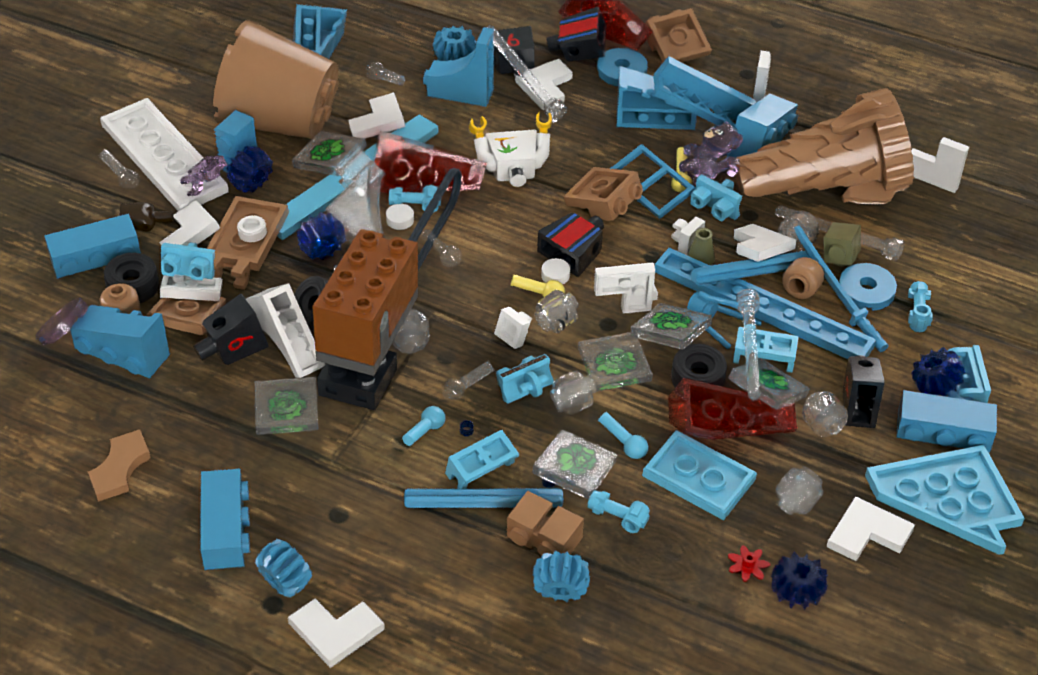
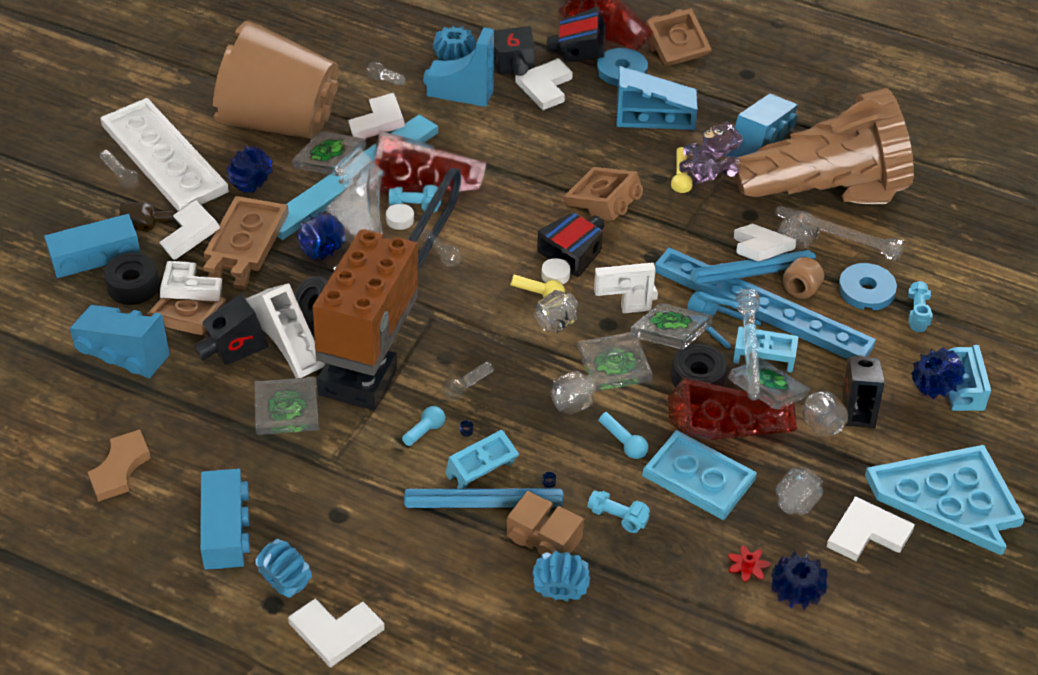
tile [35,298,88,345] -> none
medium nougat head [99,284,141,314] -> none
medium azure hips [161,242,215,281] -> none
clear purple plate [180,155,228,196] -> none
dark azure brick [214,110,259,177] -> none
white tile [237,216,267,242] -> none
dark azure wedge [293,4,347,59] -> none
clear head [392,309,429,354] -> none
white torso [469,112,552,187] -> none
clear piece [486,25,568,122] -> none
white tile [494,307,532,349] -> none
medium azure hips [496,354,554,404] -> none
clear tile [532,429,617,499] -> none
dark azure window [610,144,696,219] -> none
dark azure fence [654,56,756,133] -> none
white tile [671,217,705,255] -> none
olive cone [687,228,715,266] -> none
medium azure hips [690,174,742,222] -> none
white tile [753,51,771,102] -> none
dark azure sword [794,225,889,352] -> none
olive brick [824,222,861,266] -> none
dark azure brick [896,390,997,452] -> none
white tile [912,137,969,193] -> none

